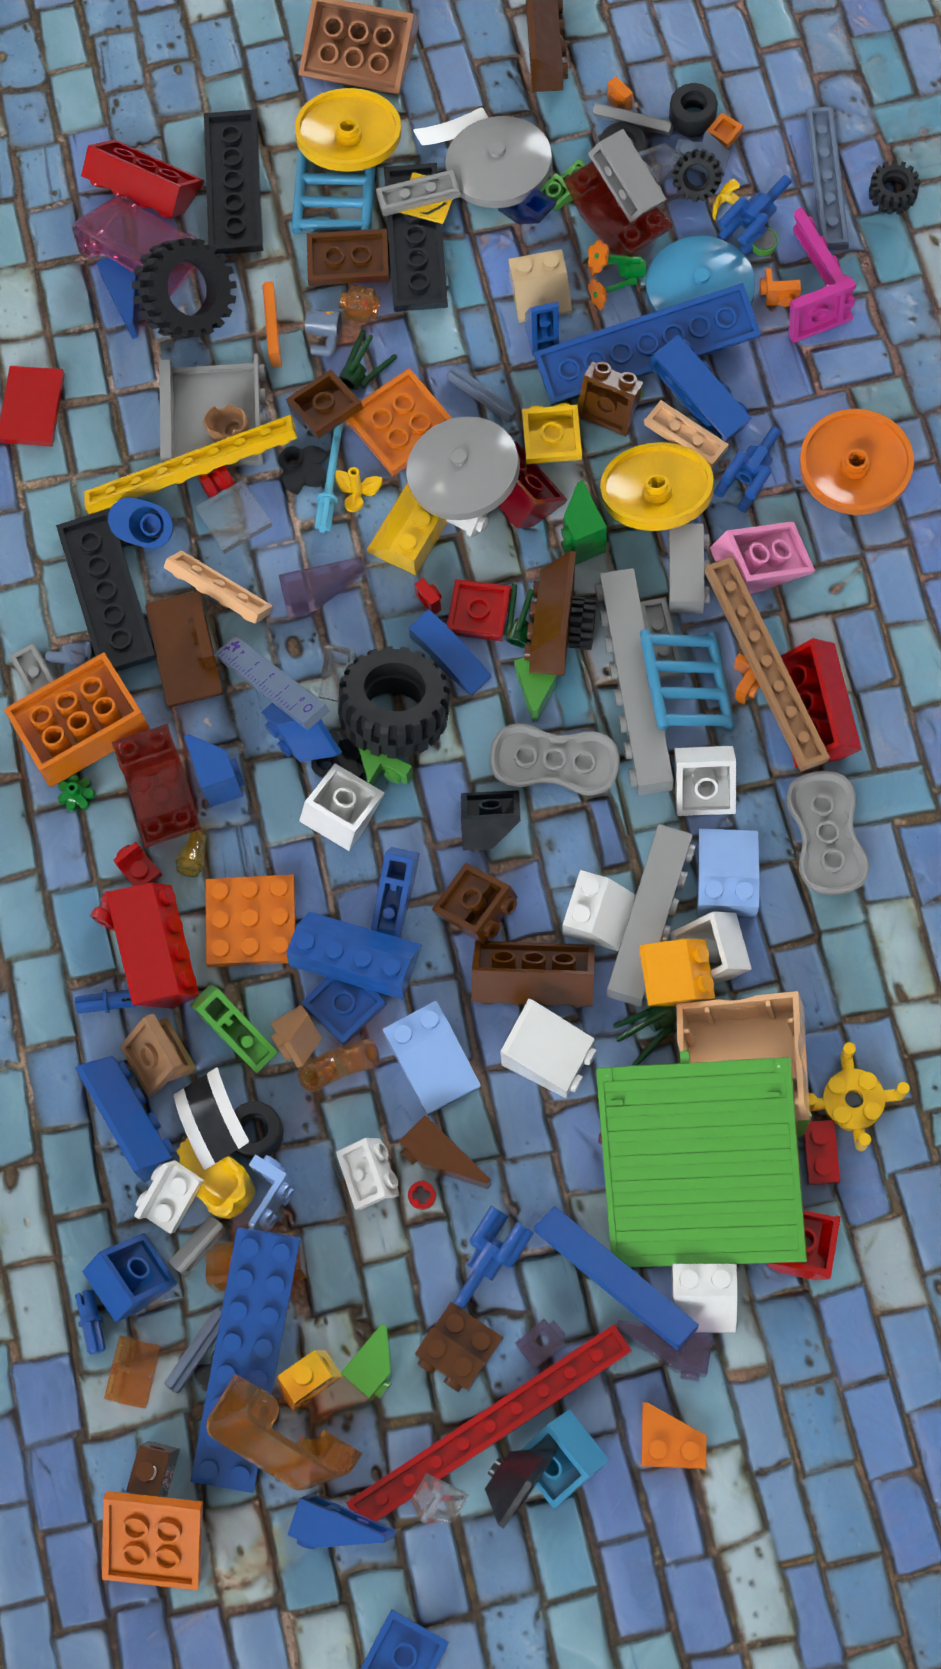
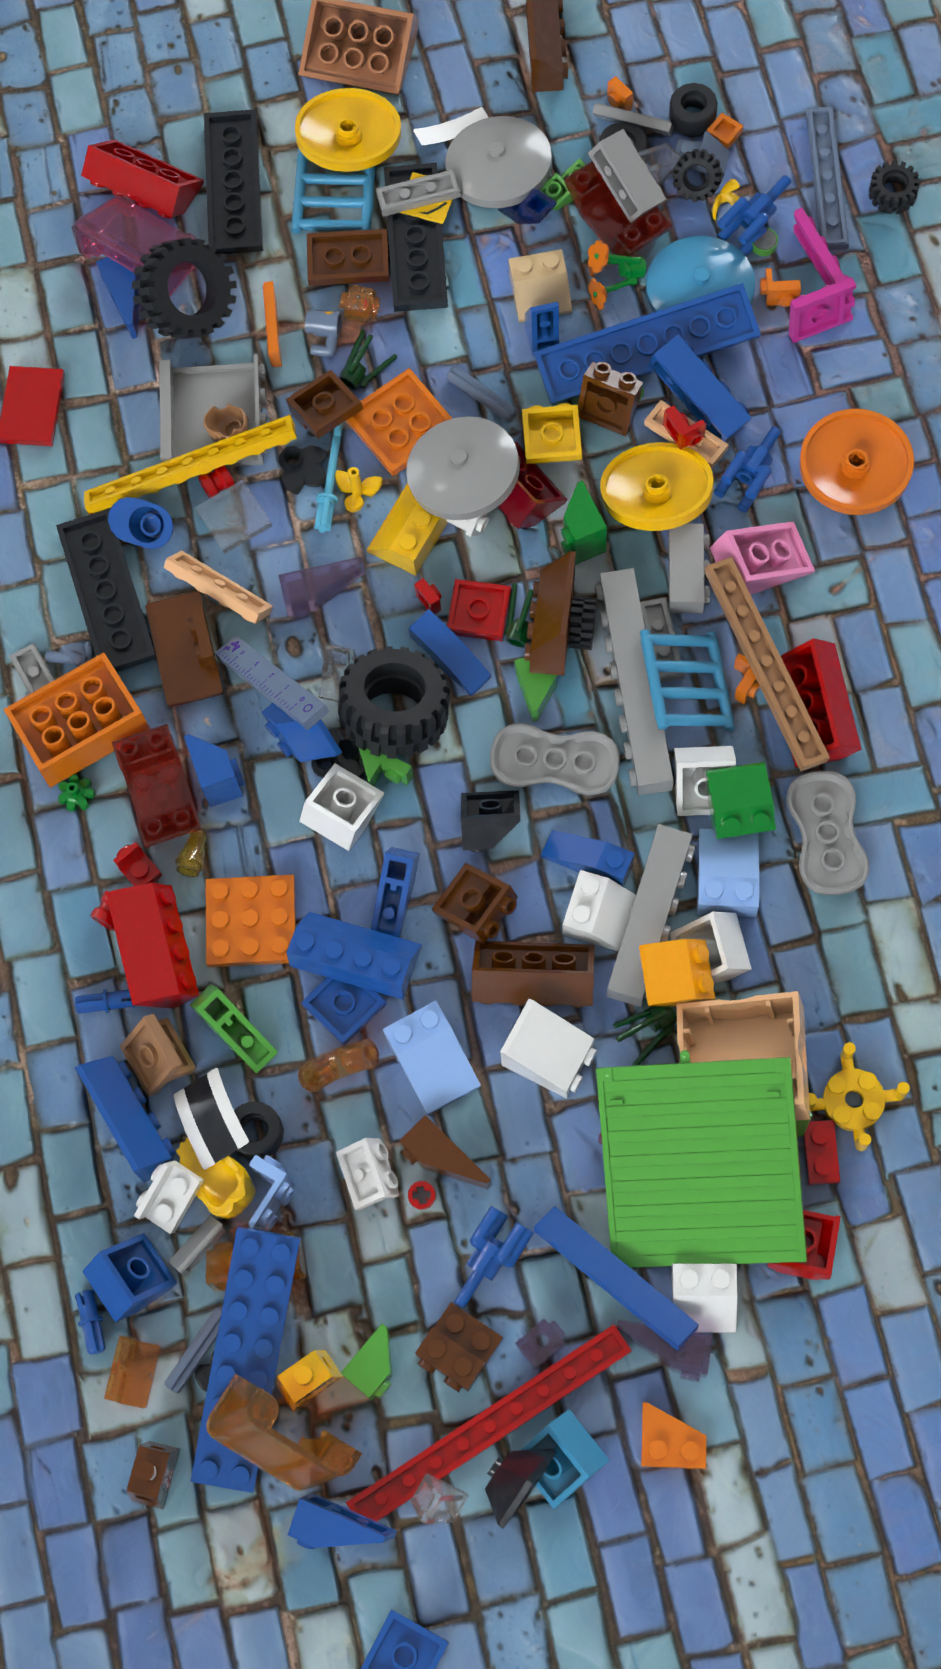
orange plate [102,1491,203,1591] -> none
medium nougat slope [270,1005,322,1068] -> none
none -> blue slope [541,830,634,887]
none -> red bracket [663,405,706,450]
none -> green slope [706,762,776,839]

